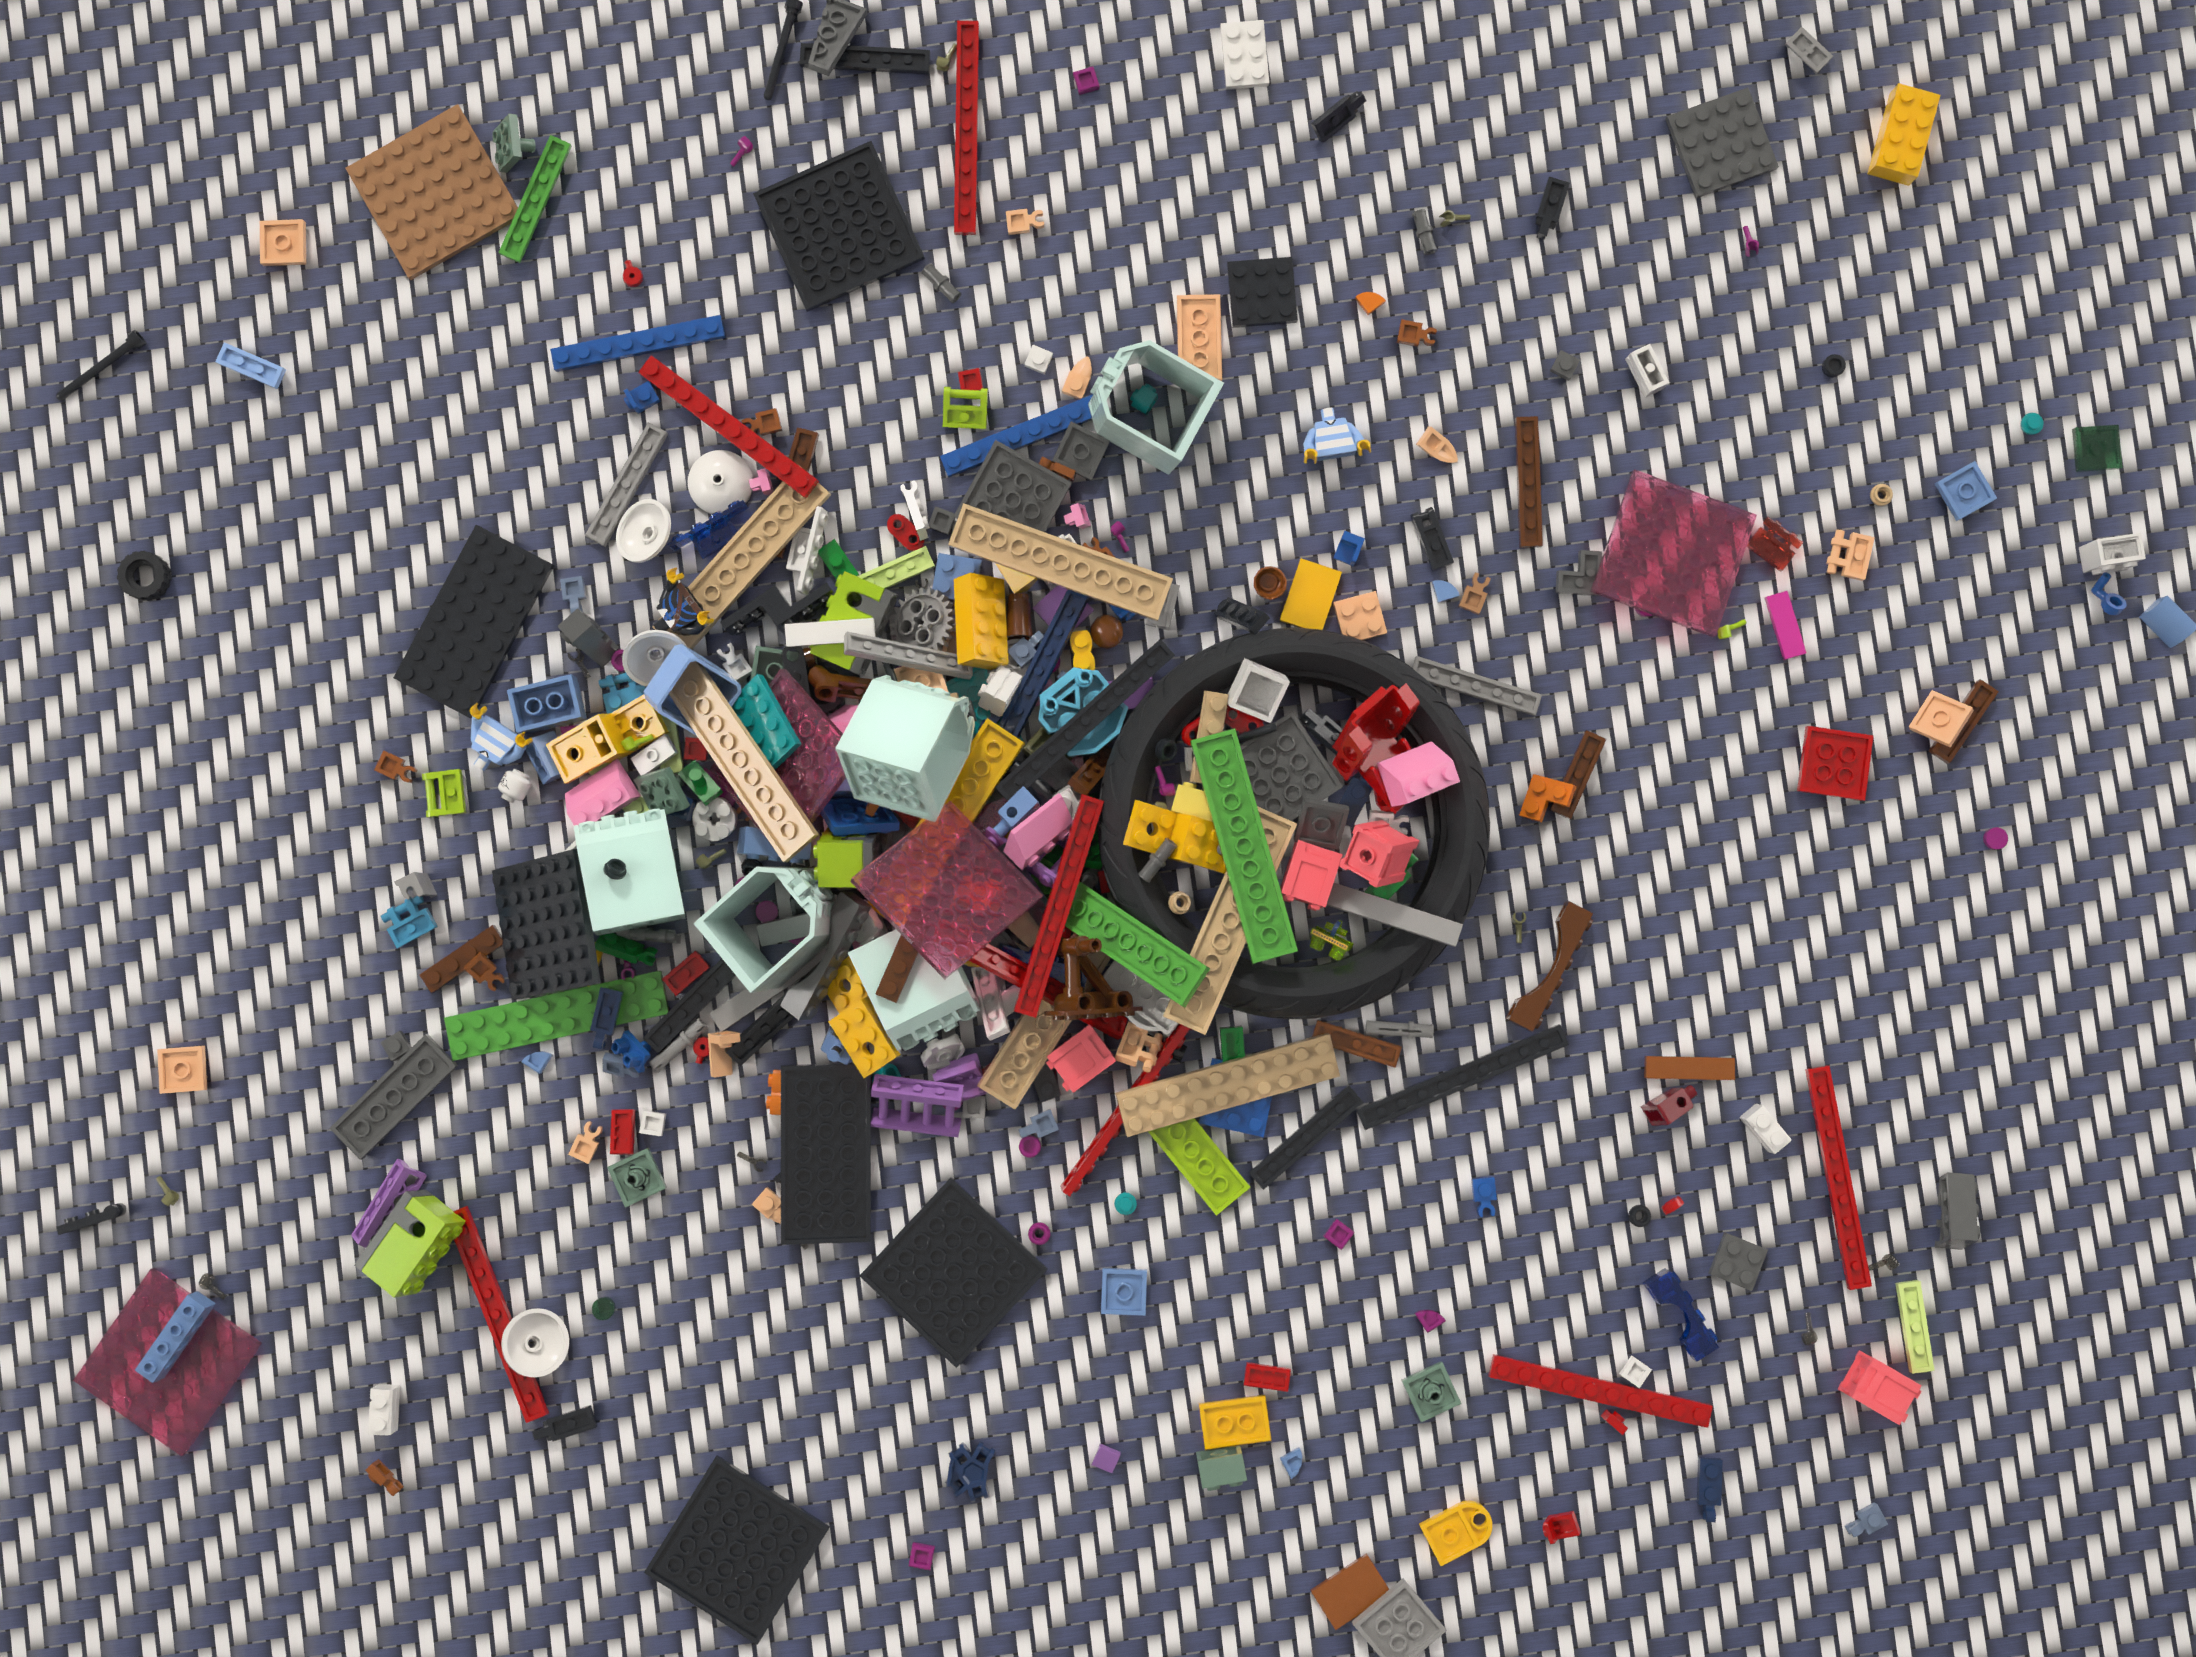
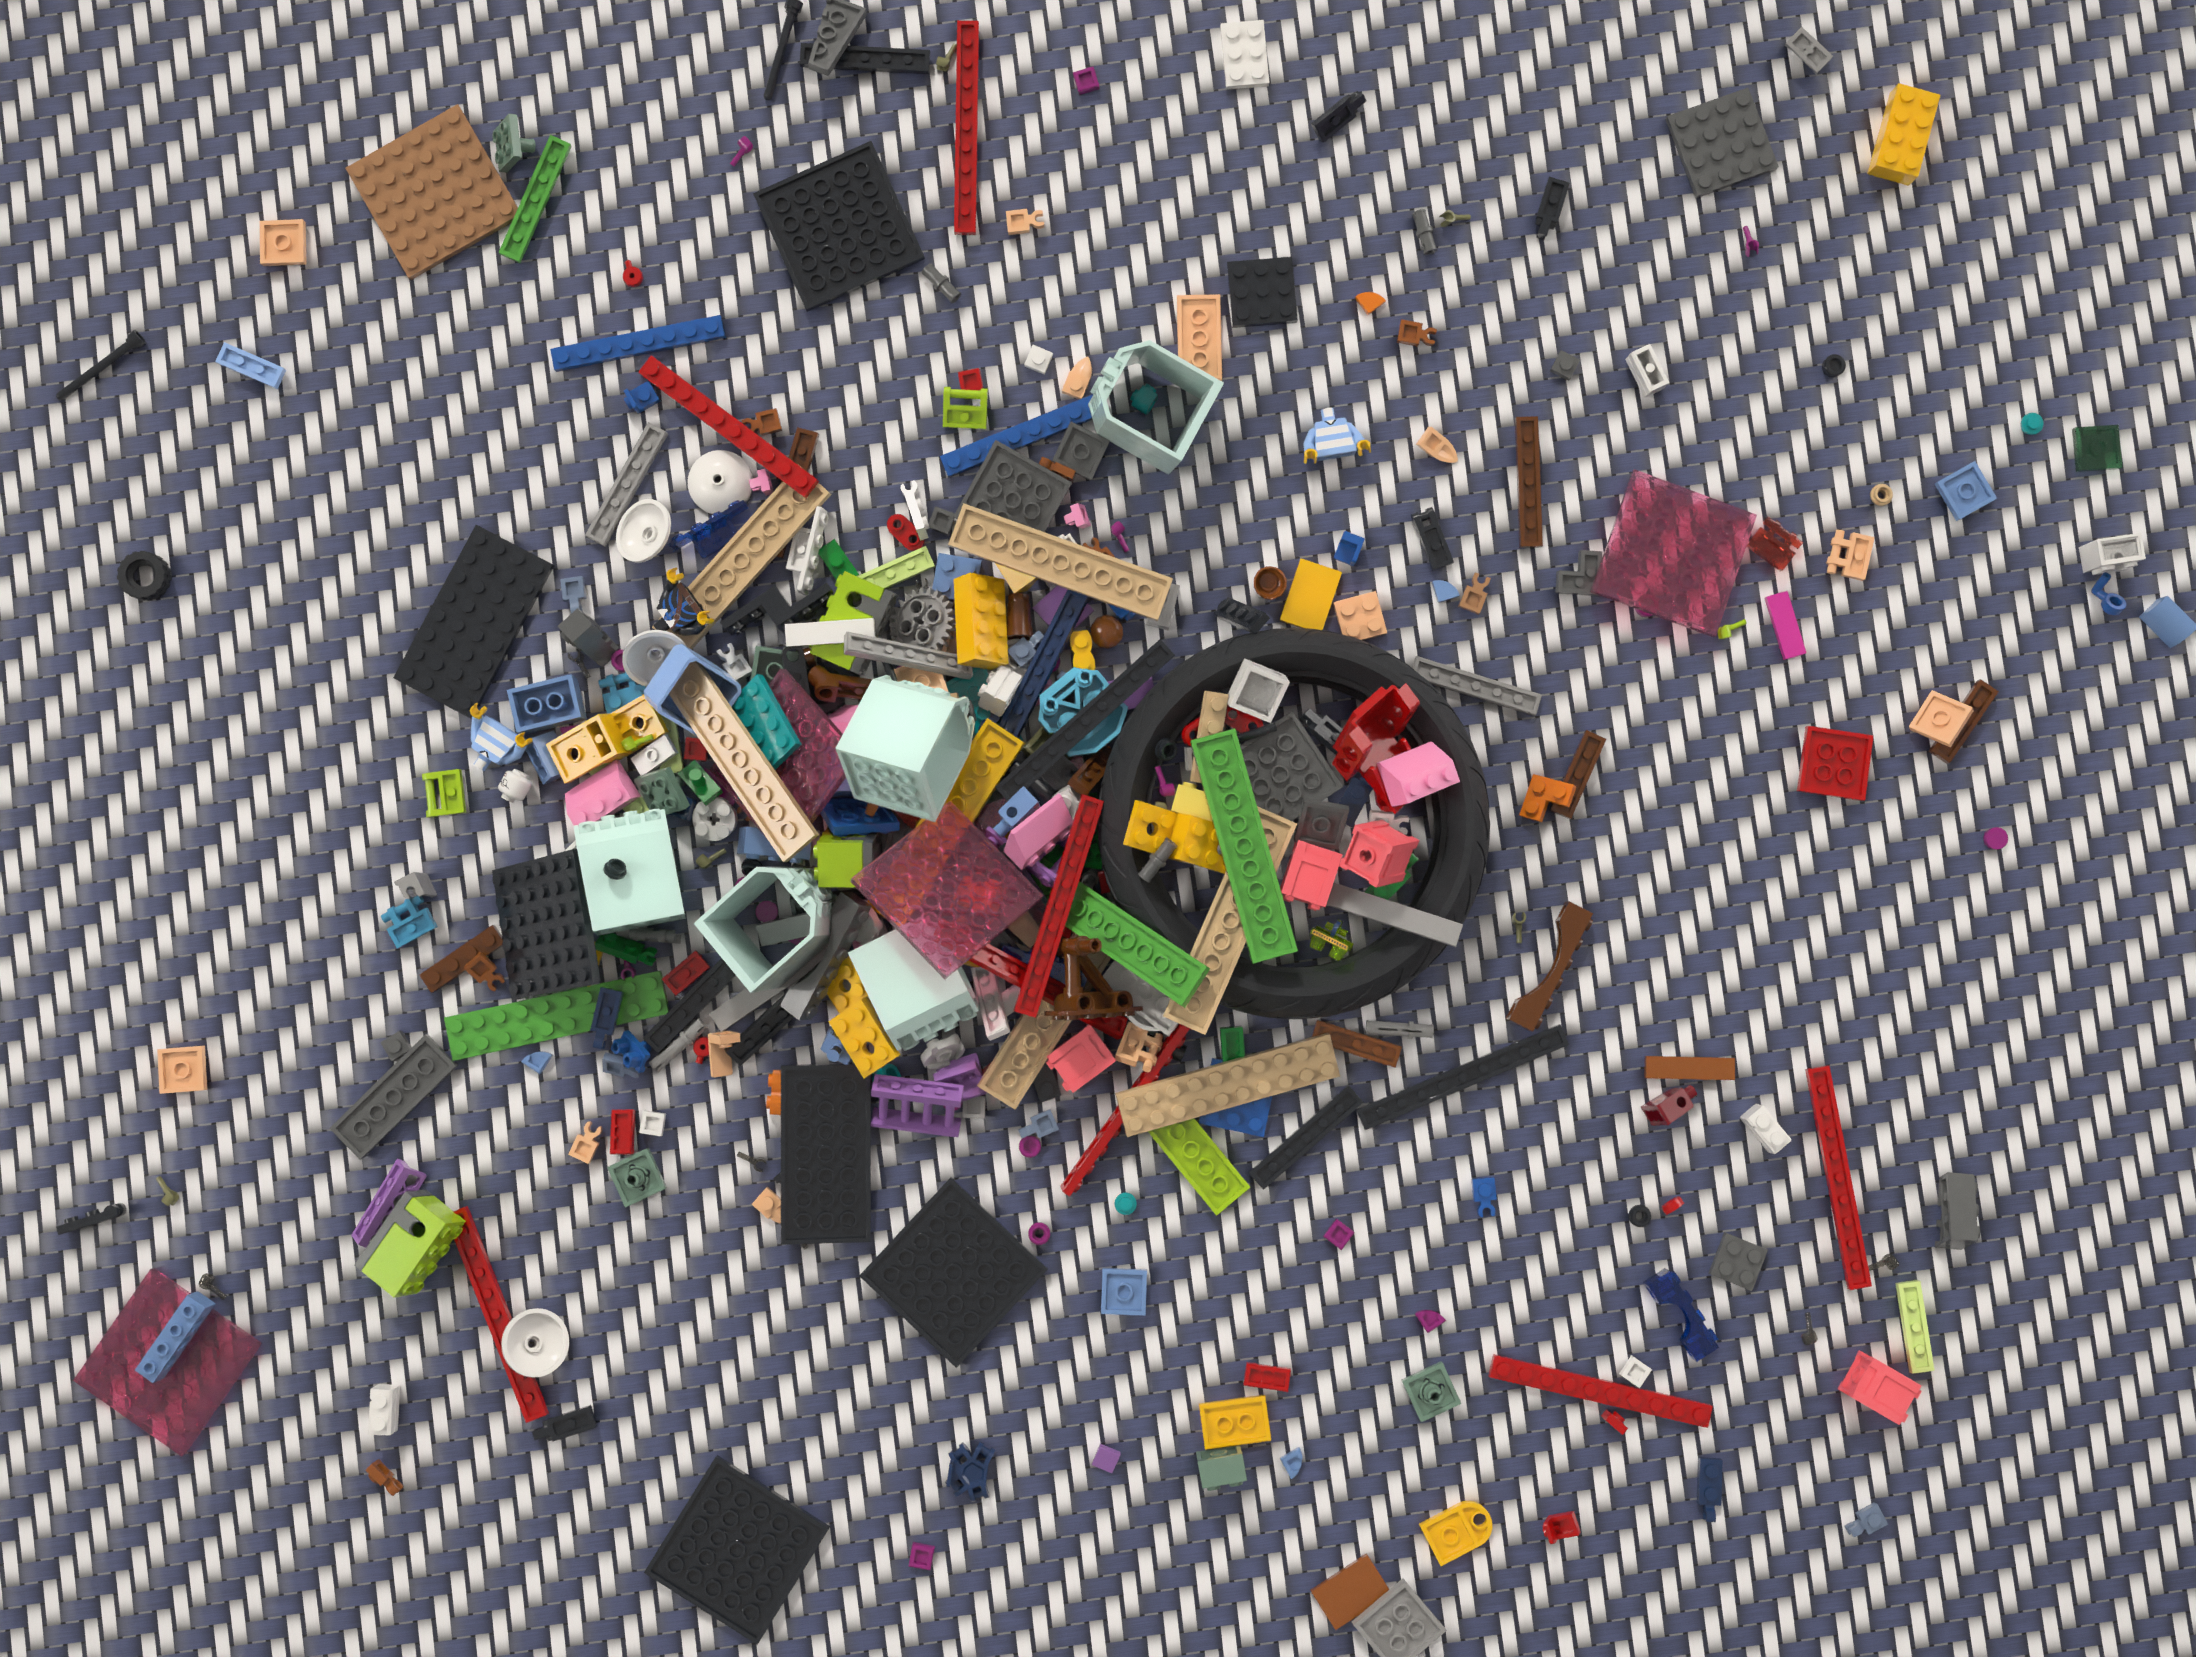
dark orange plate [374,750,418,783] -> none
clear green tile [592,1297,616,1320] -> none
reddish brown plate [875,910,933,1003] -> none
tan plate [1168,891,1191,914] -> none

